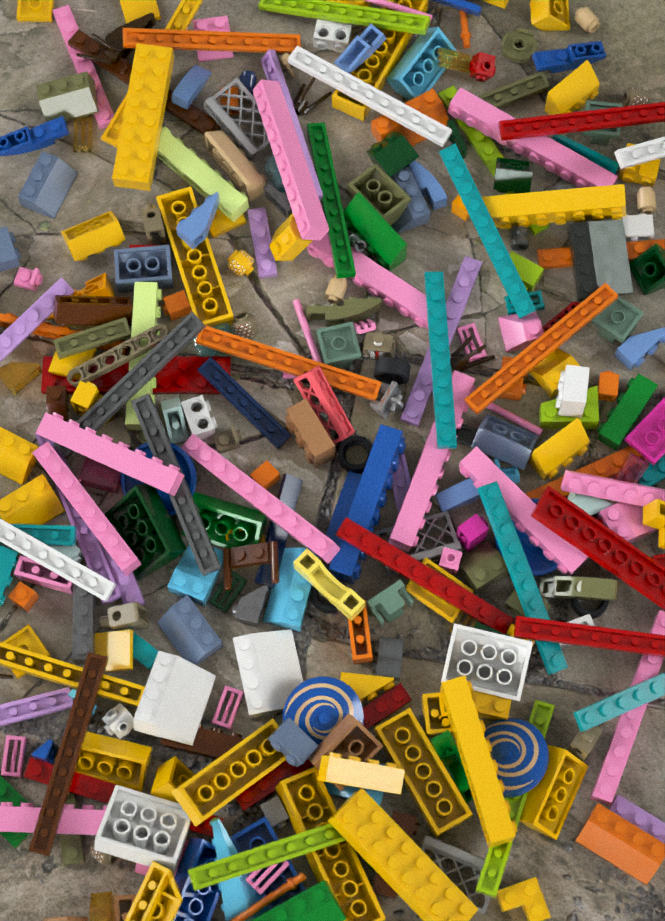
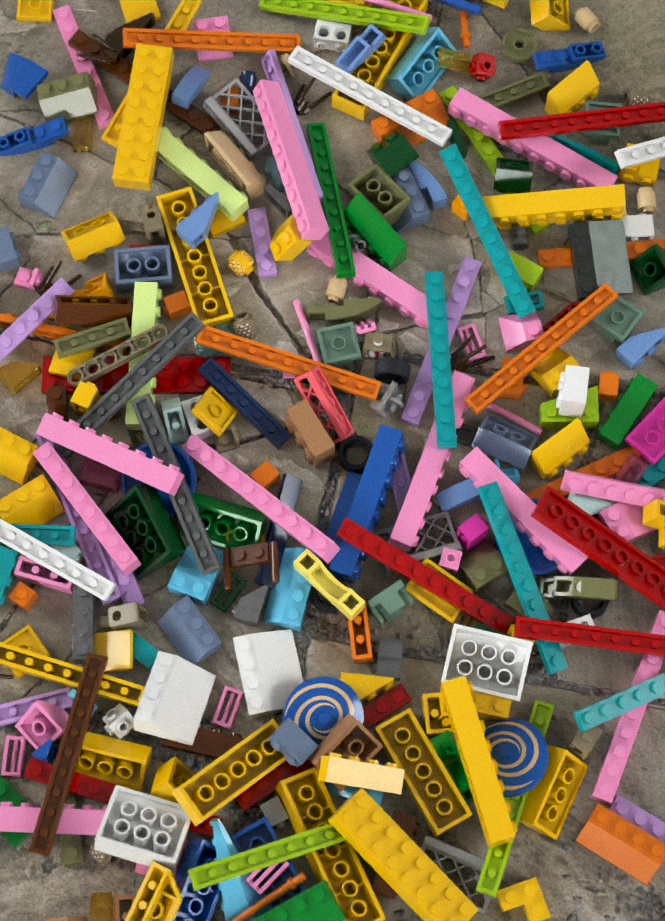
none -> blue slope [1,53,49,100]
none -> bright pink slope [15,700,69,750]
none -> dark brown plant [37,260,82,296]
none -> yellow tile [191,386,238,437]

